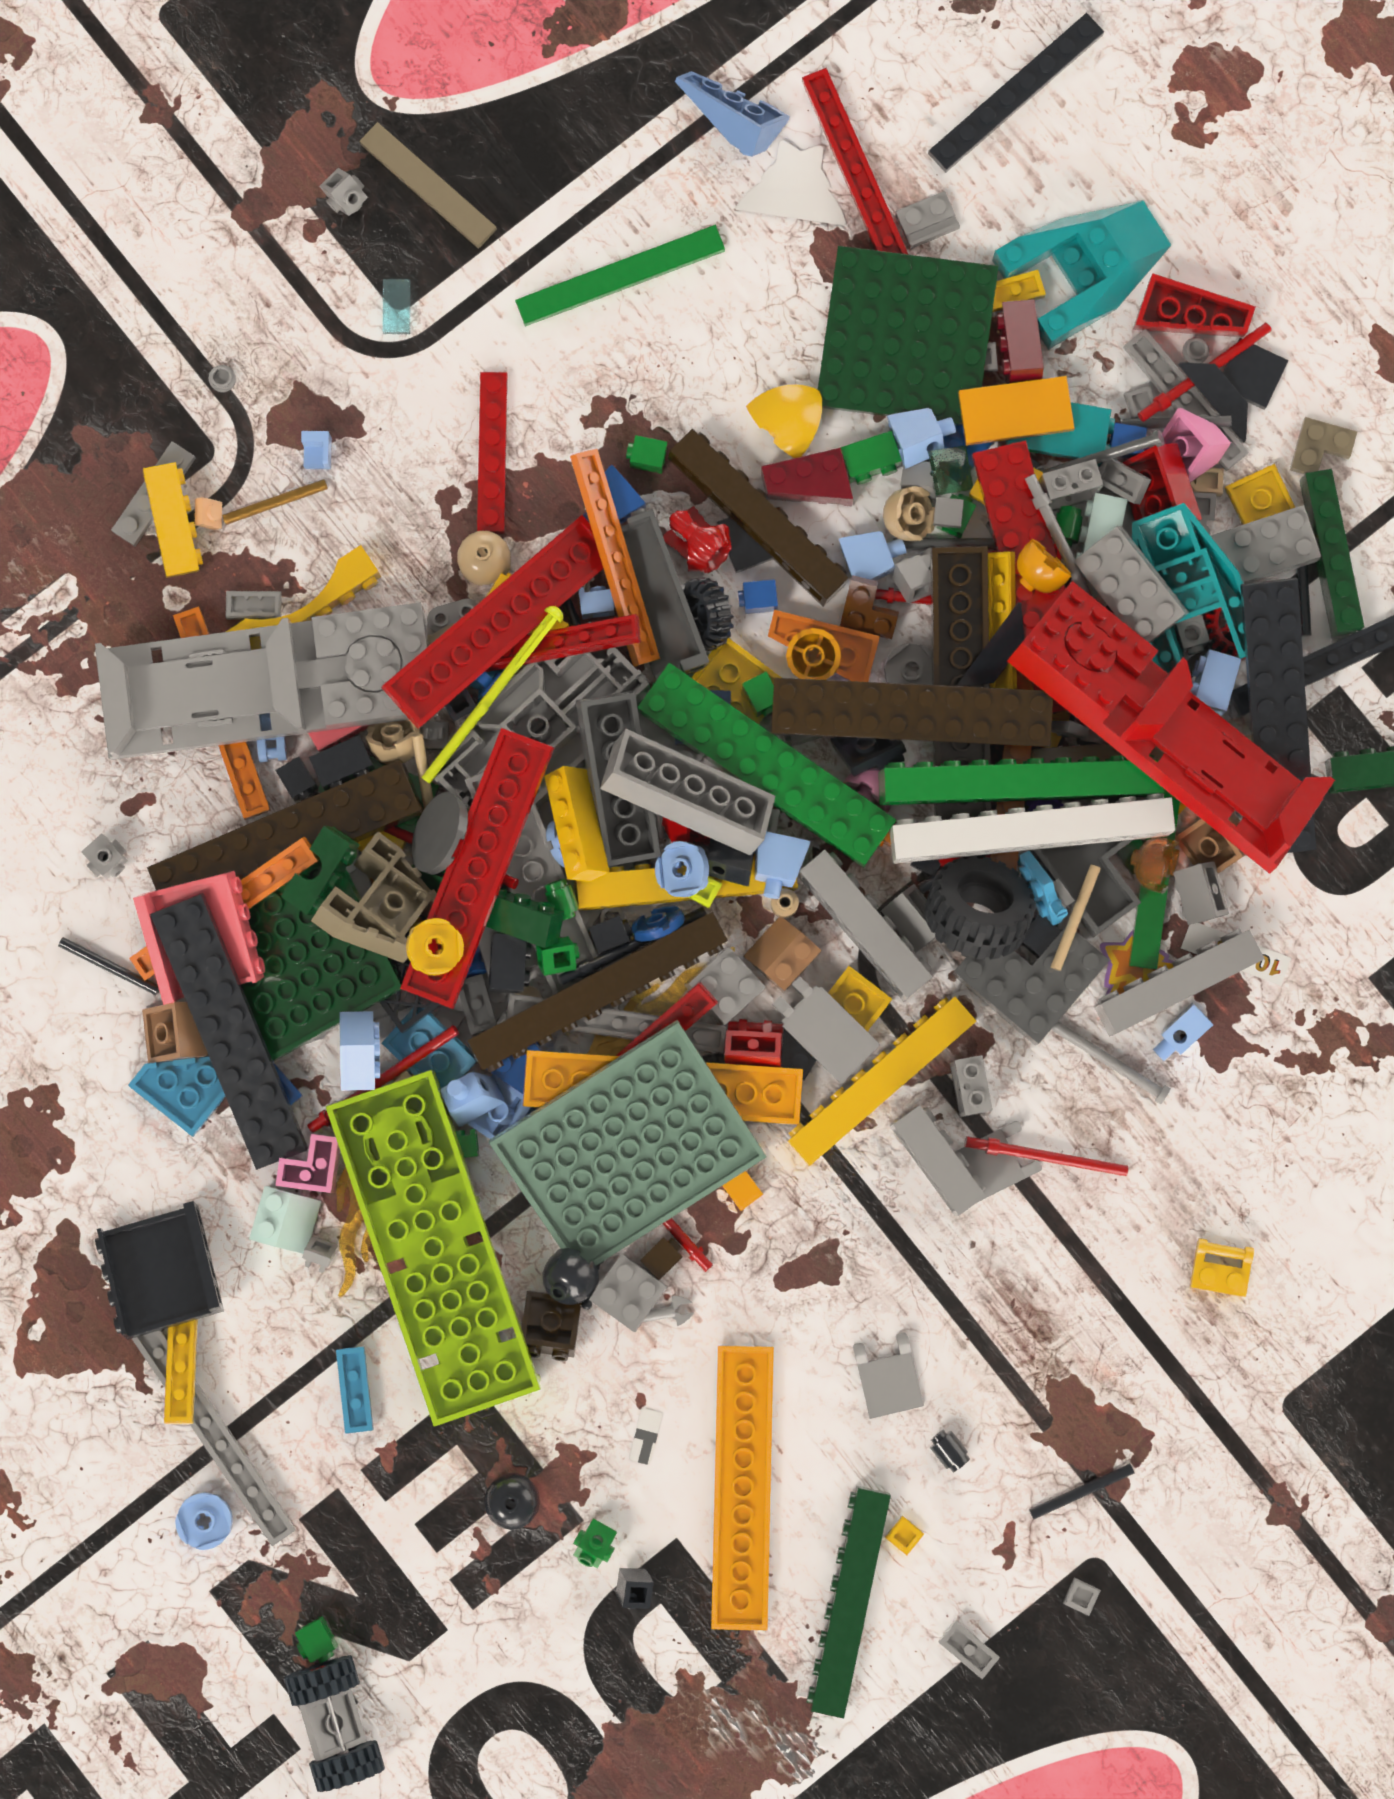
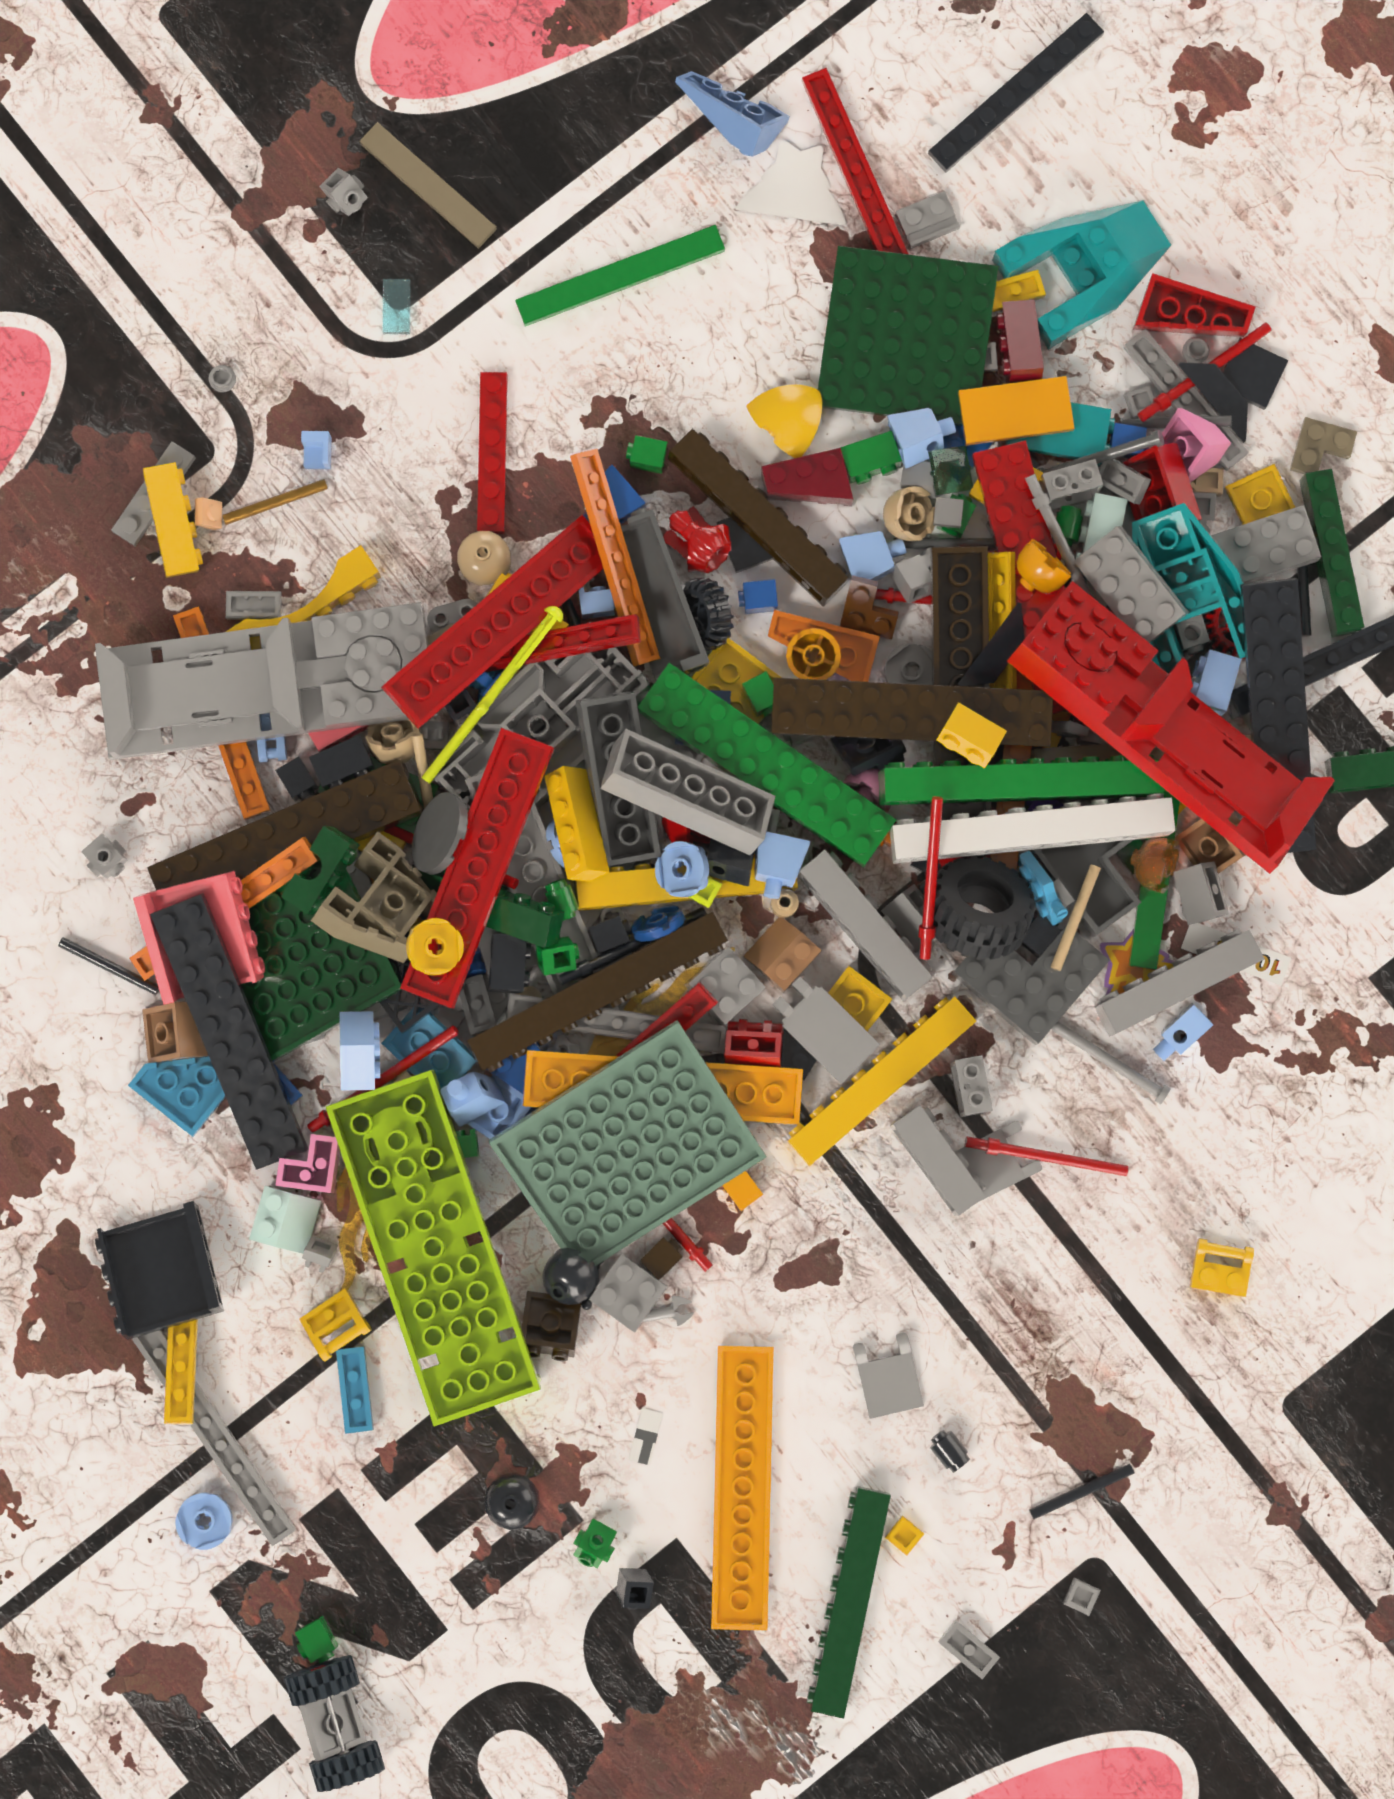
none -> yellow plate [299,1288,371,1361]
none -> red bar [918,796,943,960]
none -> yellow brick [936,702,1007,768]

